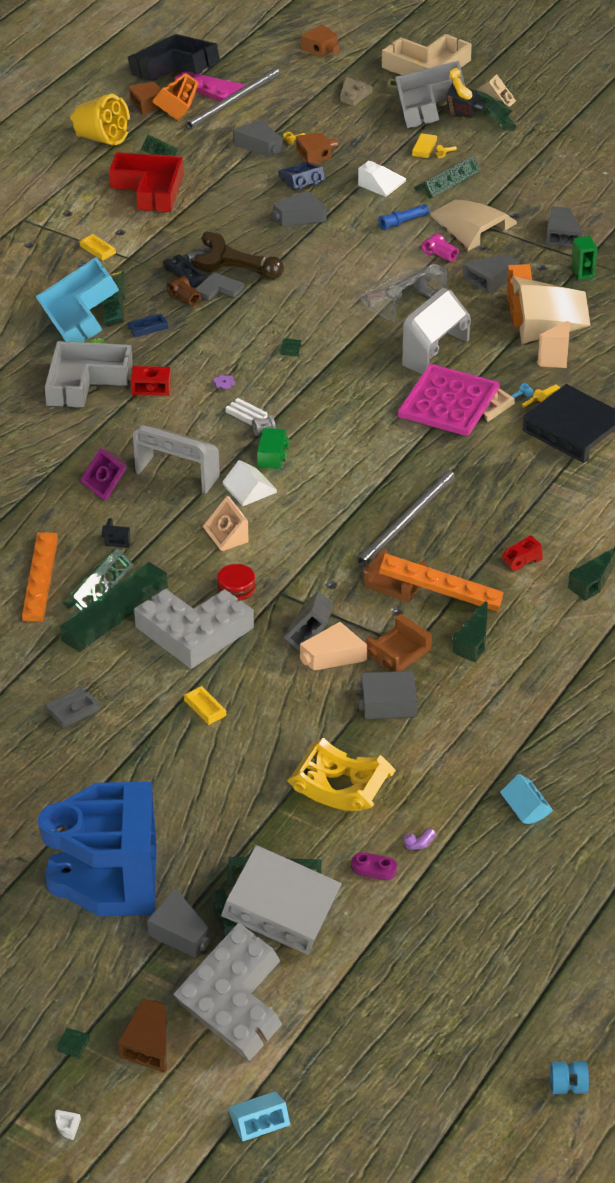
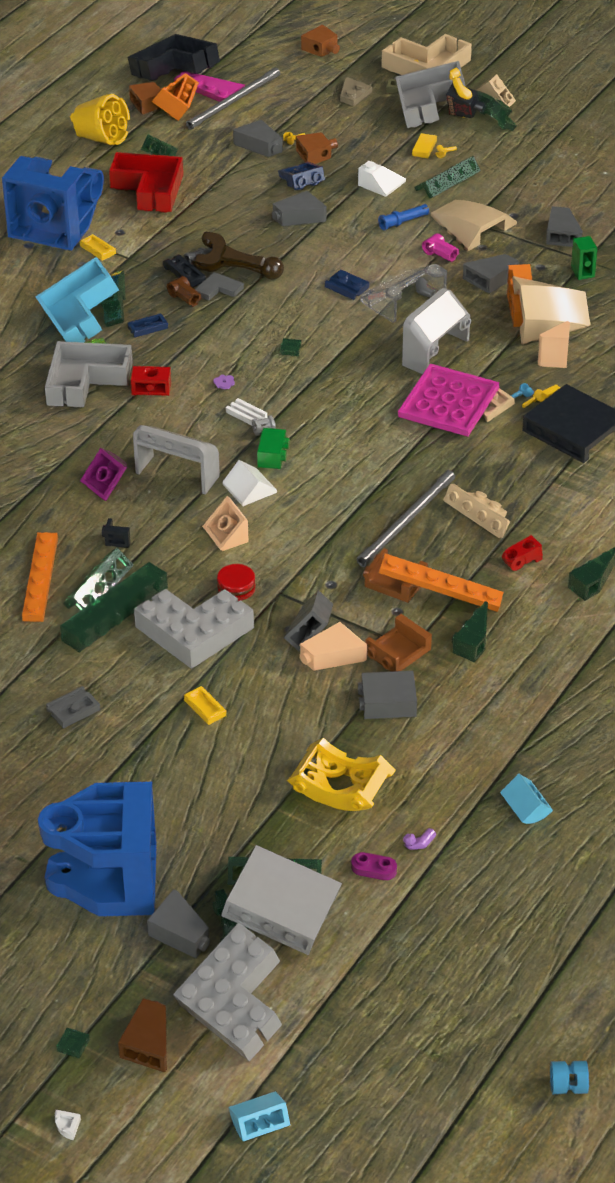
none -> blue brick [2,156,104,251]
none -> dark blue plate [325,270,369,300]
none -> tan bracket [443,484,510,538]

